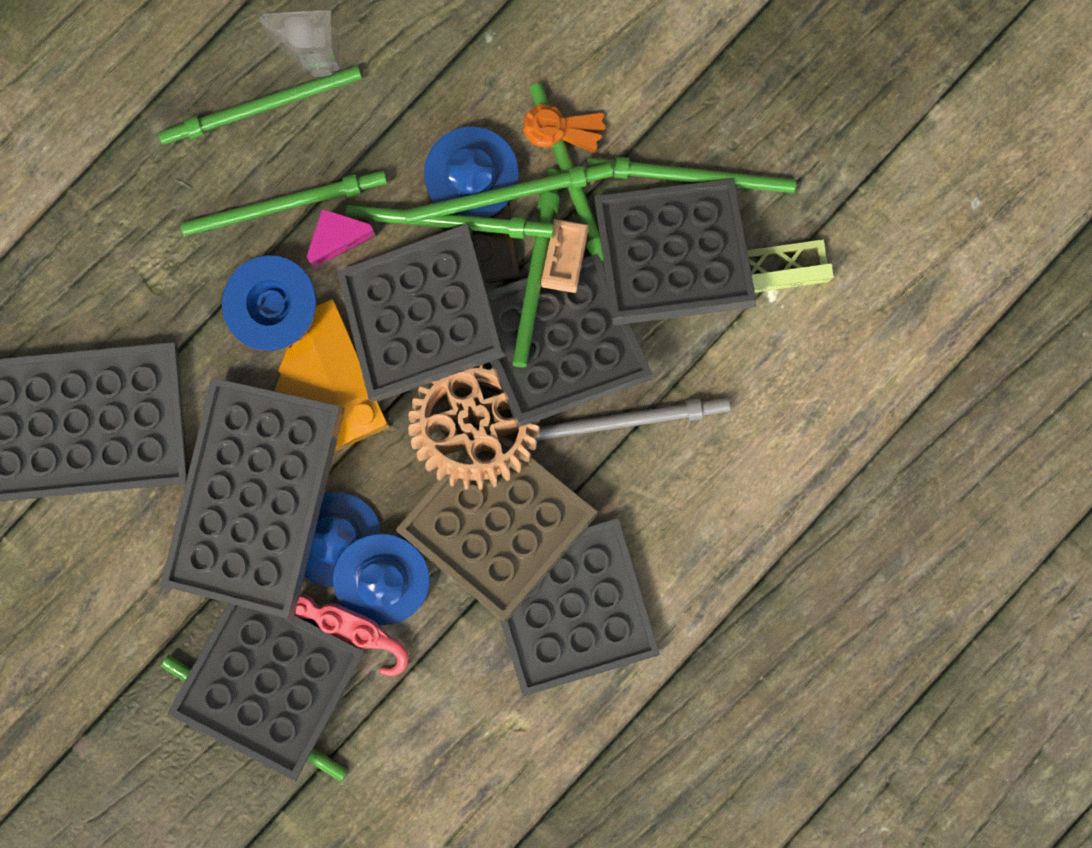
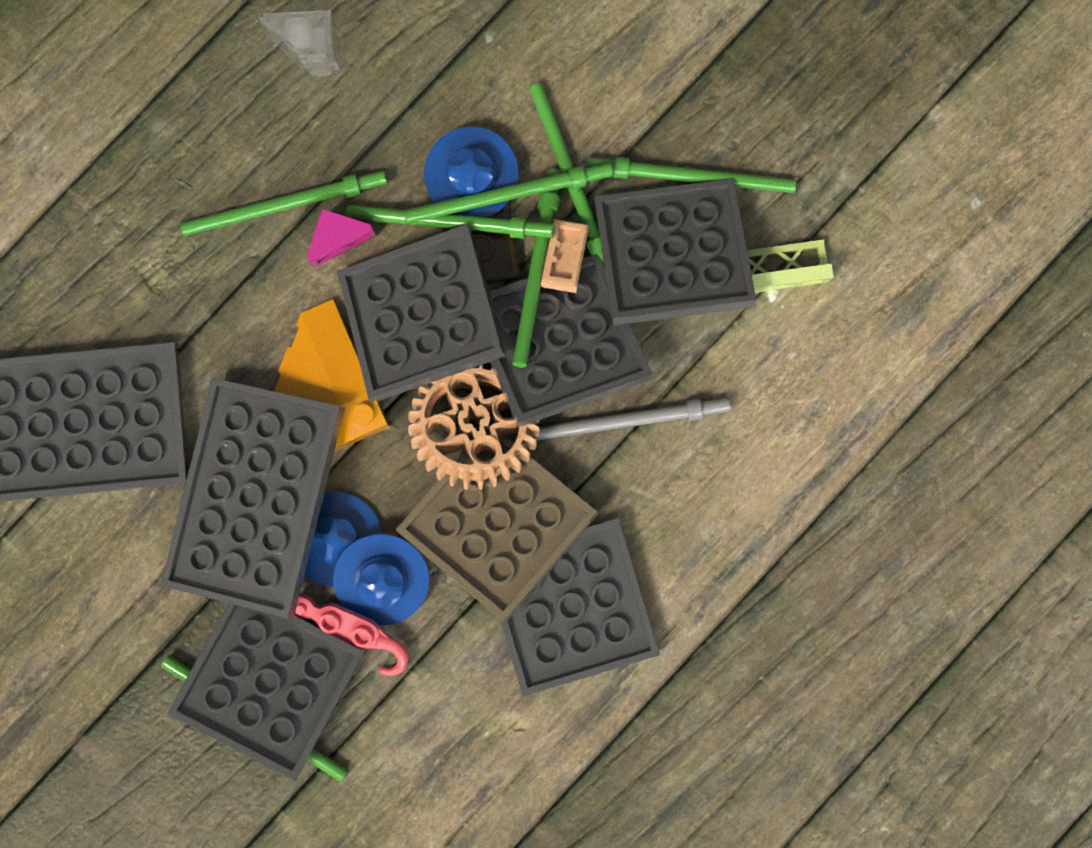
bright green bar [158,66,362,145] -> none
blue hat [222,255,317,351] -> none
orange piece [523,104,606,153] -> none

